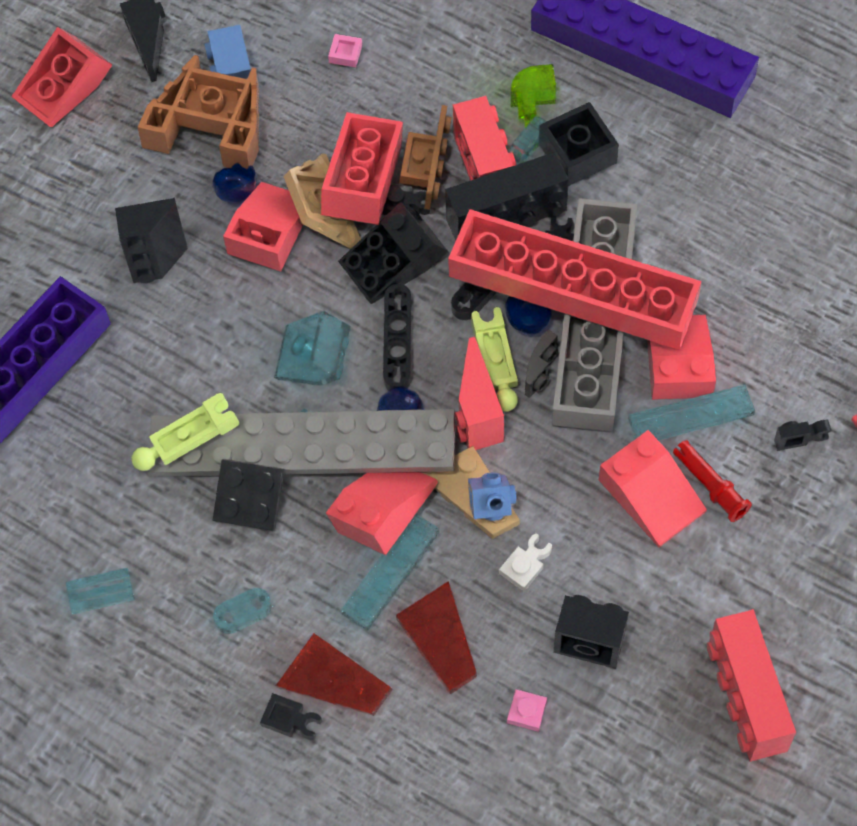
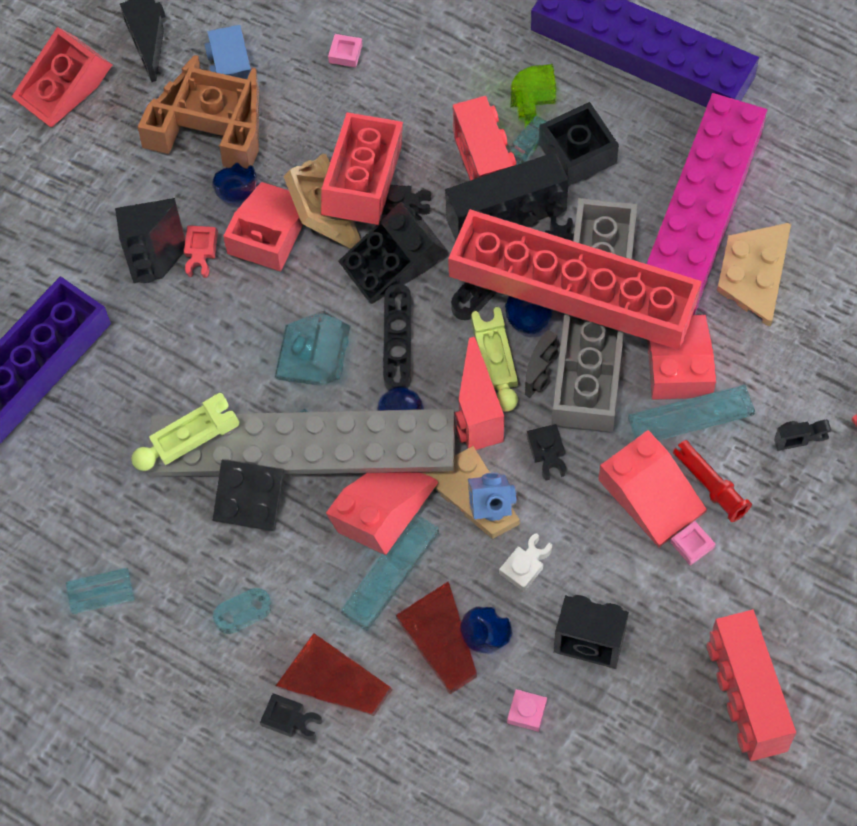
medium nougat bracket [400,105,452,210] -> none
none -> coral plate [184,225,218,278]
none -> clear blue hair [460,606,513,654]
none -> black plate [527,424,566,481]
none -> dark pink brick [647,93,768,315]
none -> bright pink tile [670,521,715,566]
none -> tan wing [717,223,791,326]

